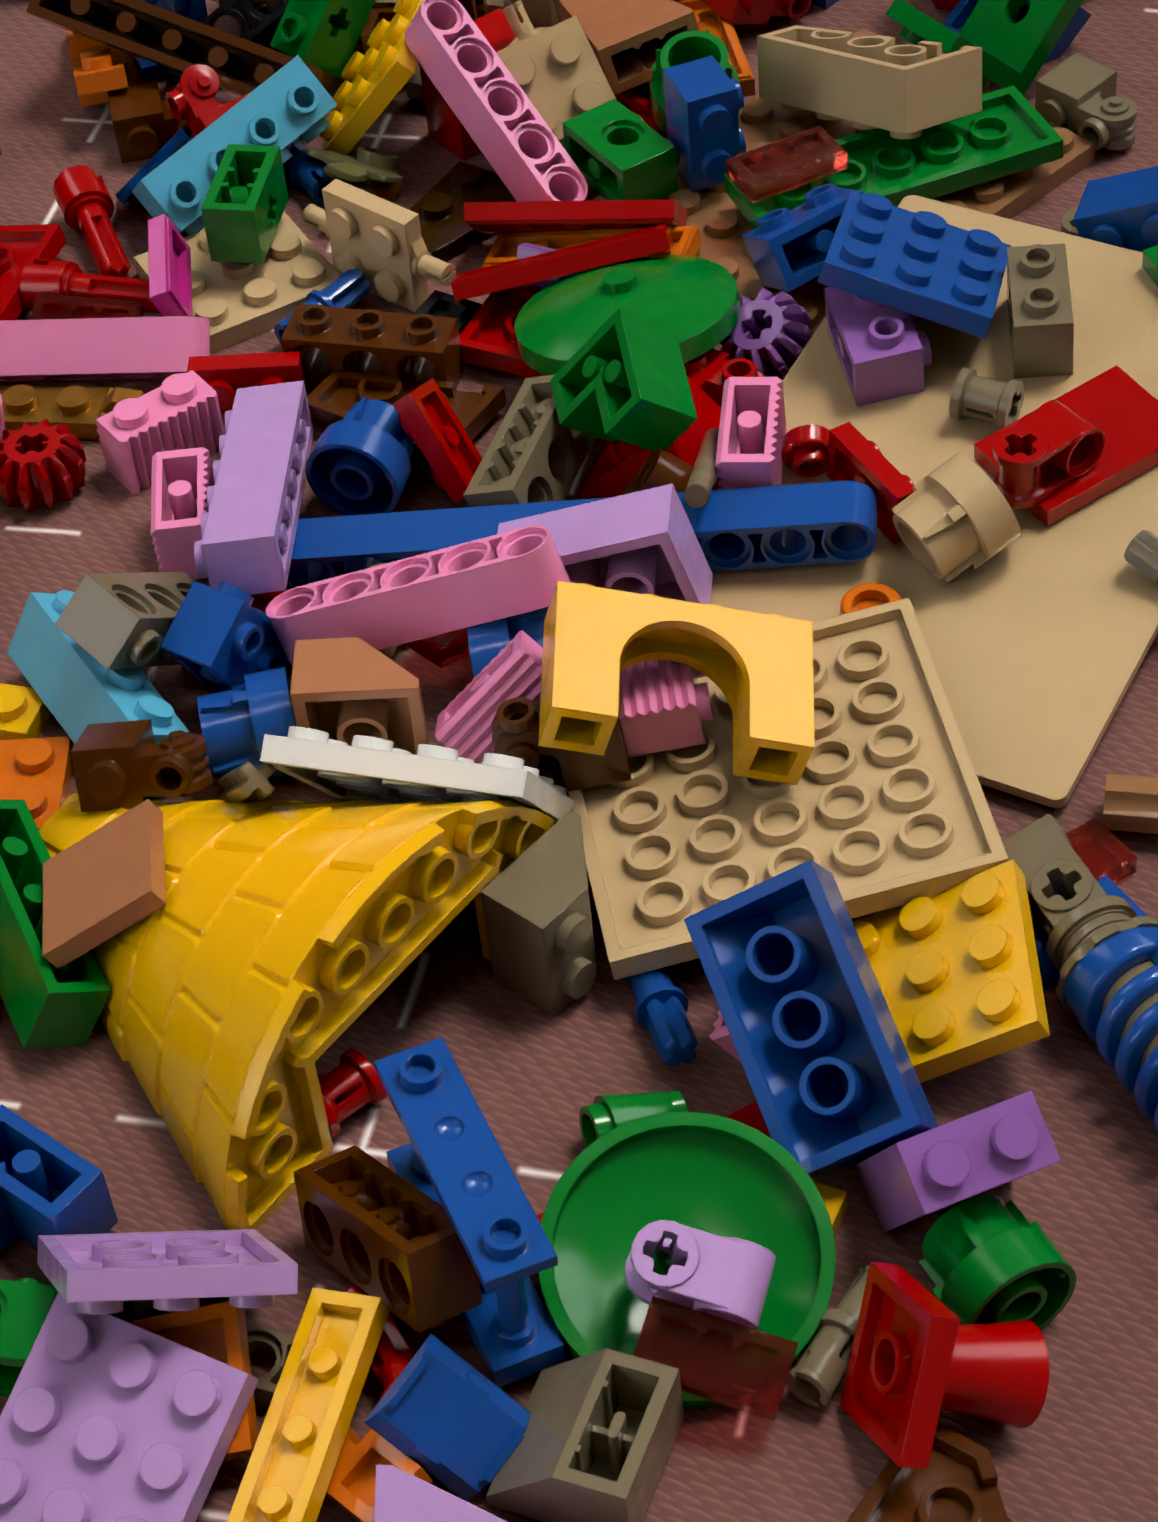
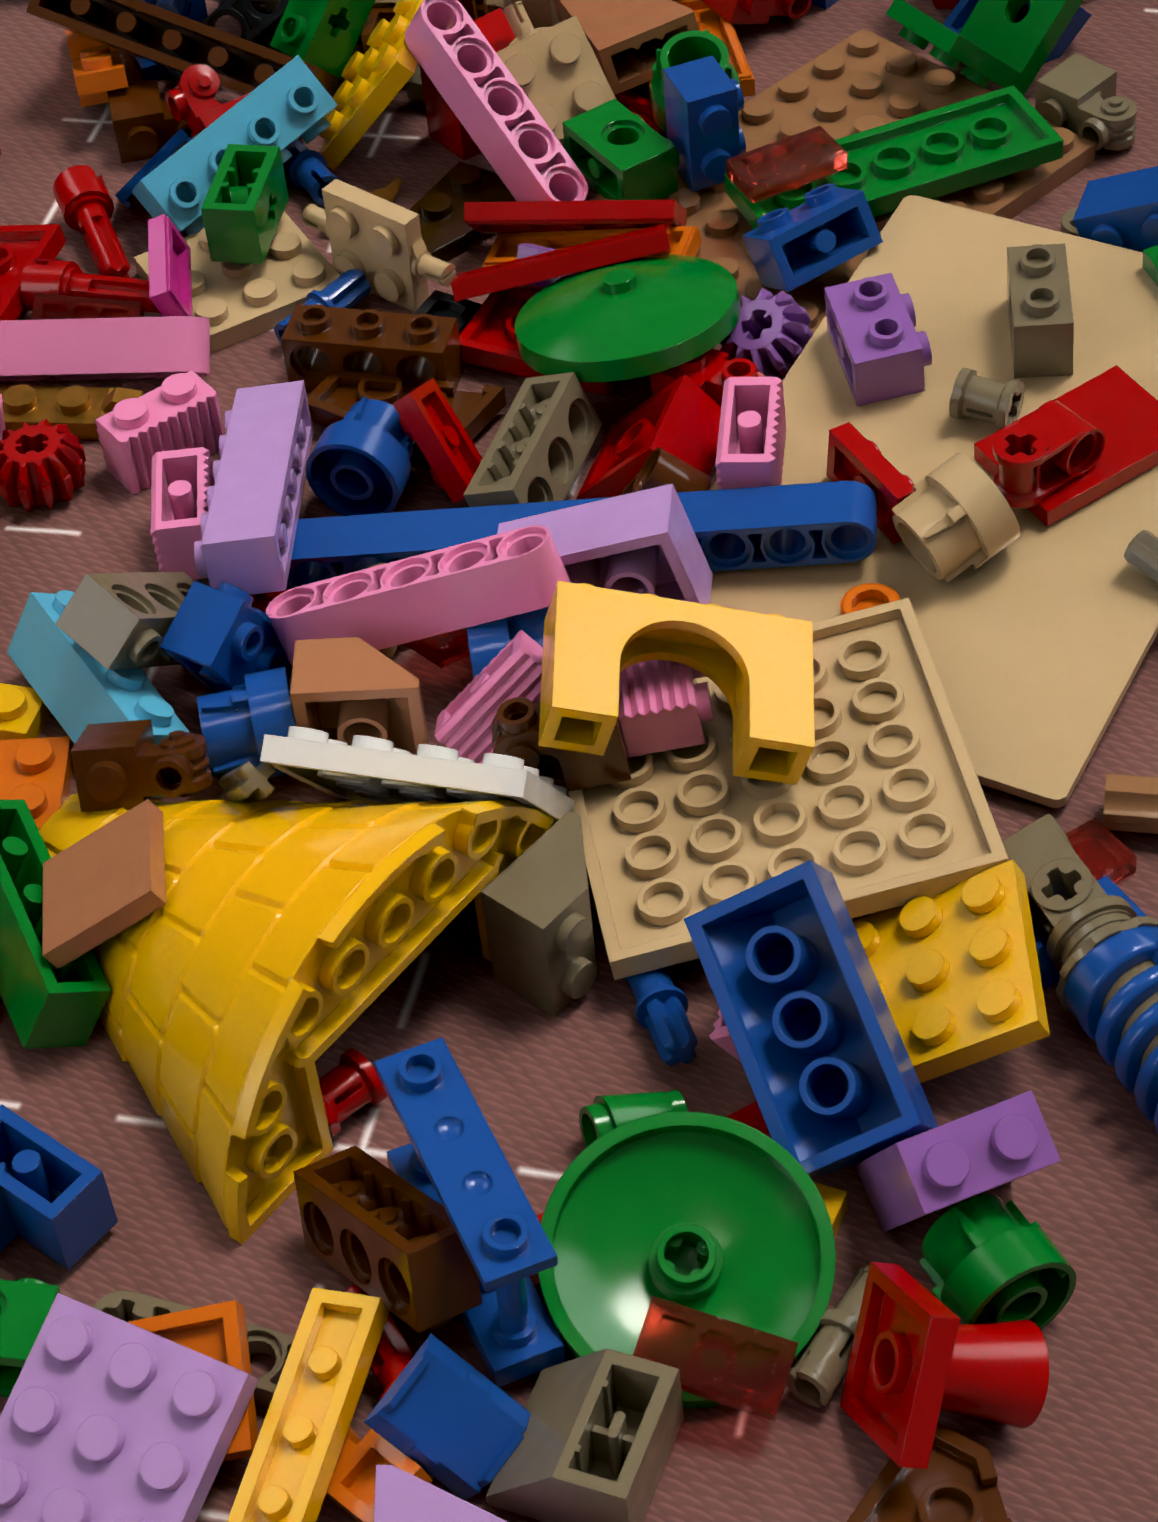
lavender plate [37,1229,298,1314] -> none
red plate [187,351,308,413] -> none
olive plate [305,146,403,187] -> none
green brick [550,308,698,451] -> none
lavender piece [624,1220,776,1333] -> none
dark tan bar [684,428,719,508] -> none
tan wedge [757,25,982,139] -> none
red plate [781,425,829,477] -> none
blue plate [818,191,1011,339] -> none

